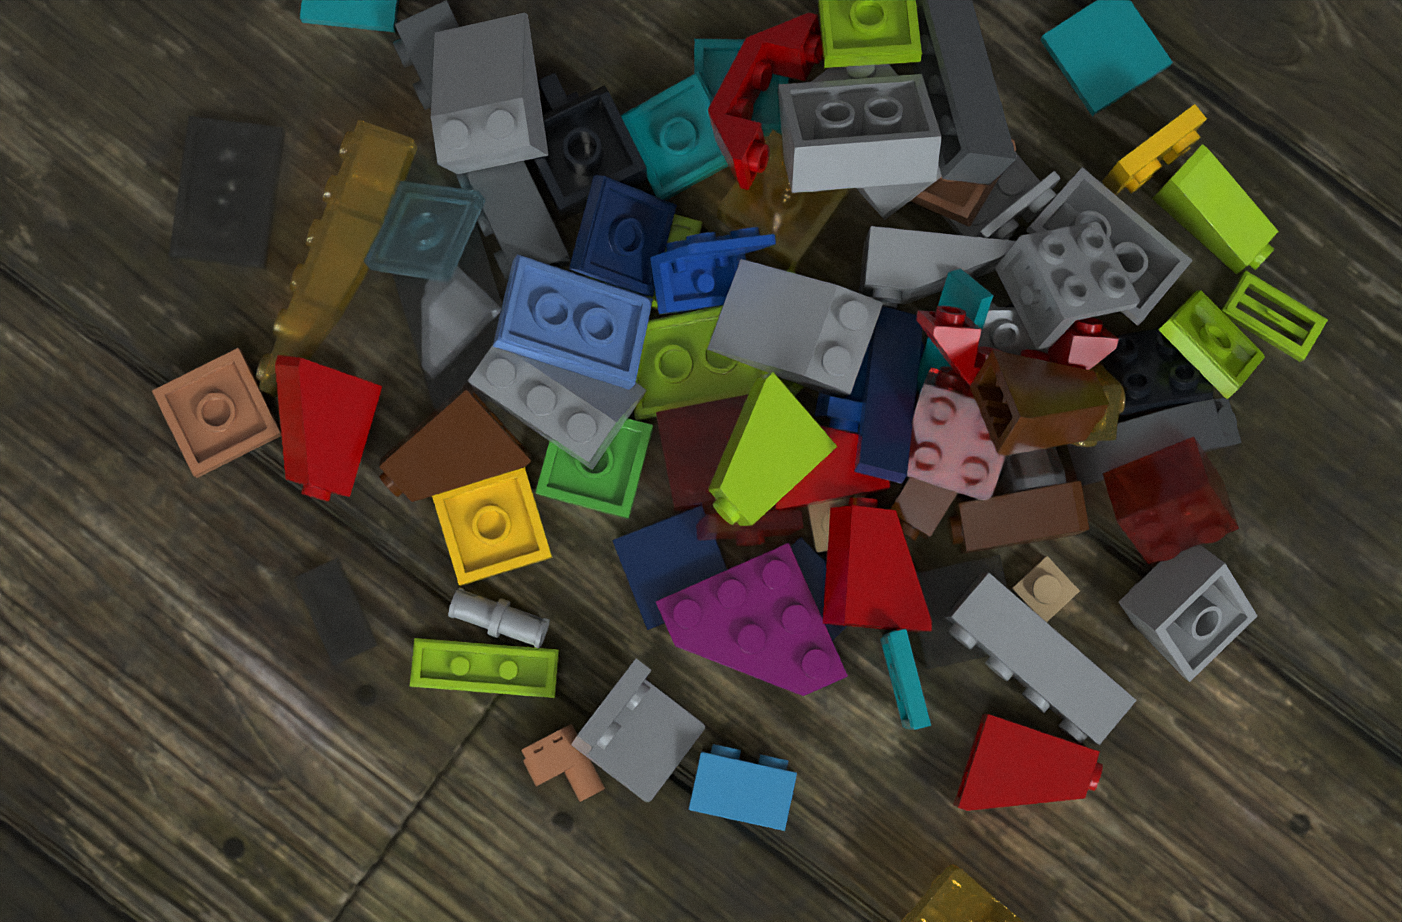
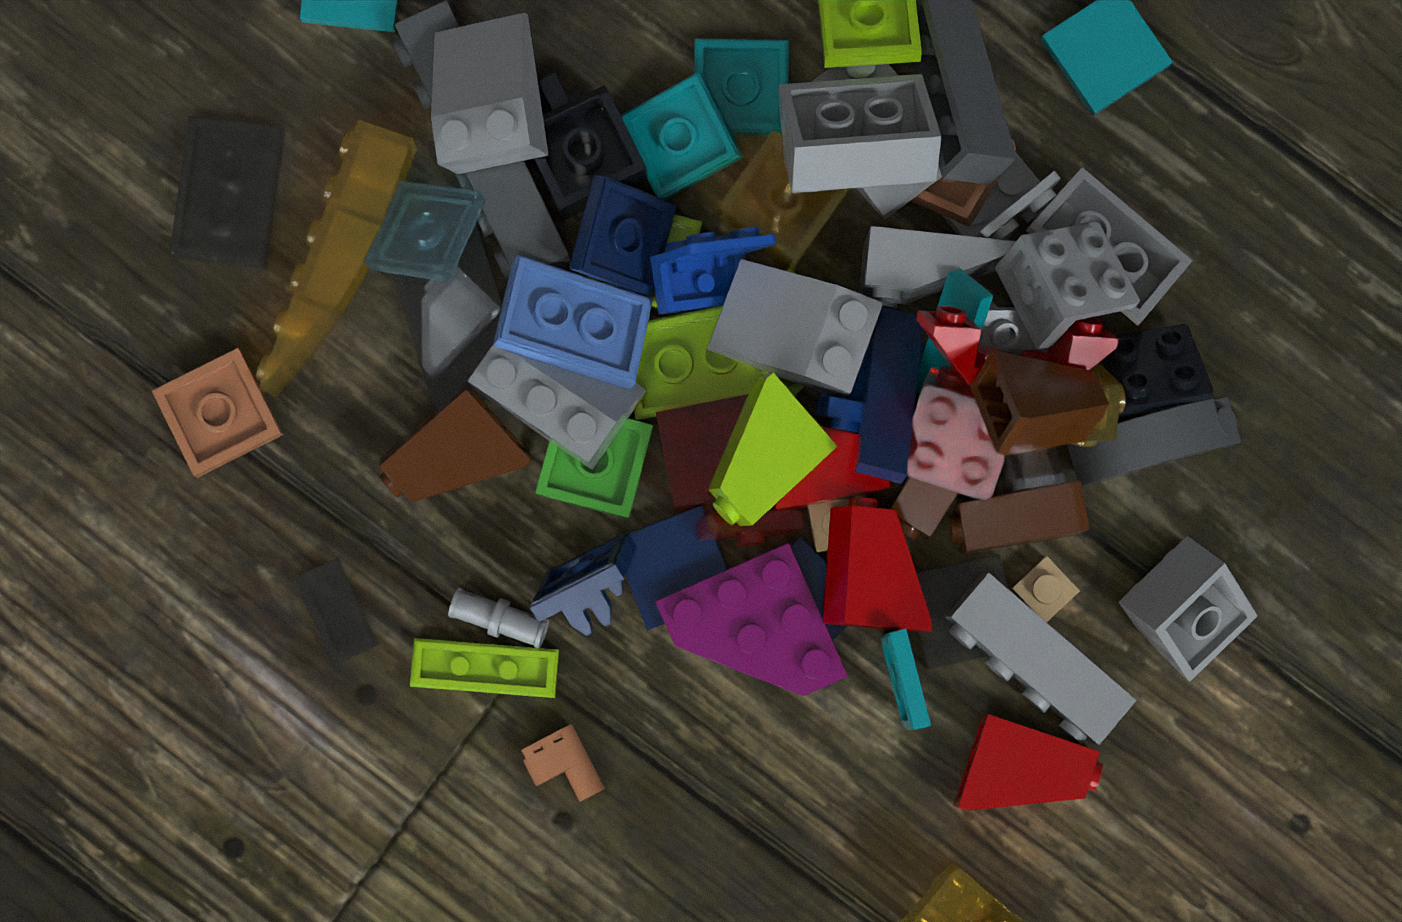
red slope [275,355,382,502] -> none
yellow plate [432,467,553,586] -> none
light grey bracket [571,659,705,802] -> none
dark azure brick [689,744,797,831] -> none
red slope [708,12,823,190] -> none
yellow plate [1102,104,1207,195] -> none
clear red brick [1102,436,1239,564] -> none
lime slope [1152,144,1279,274] -> none
lime tile [1158,289,1265,399] -> none
lime tile [1221,271,1328,362] -> none
none -> dark blue piece [530,532,637,636]

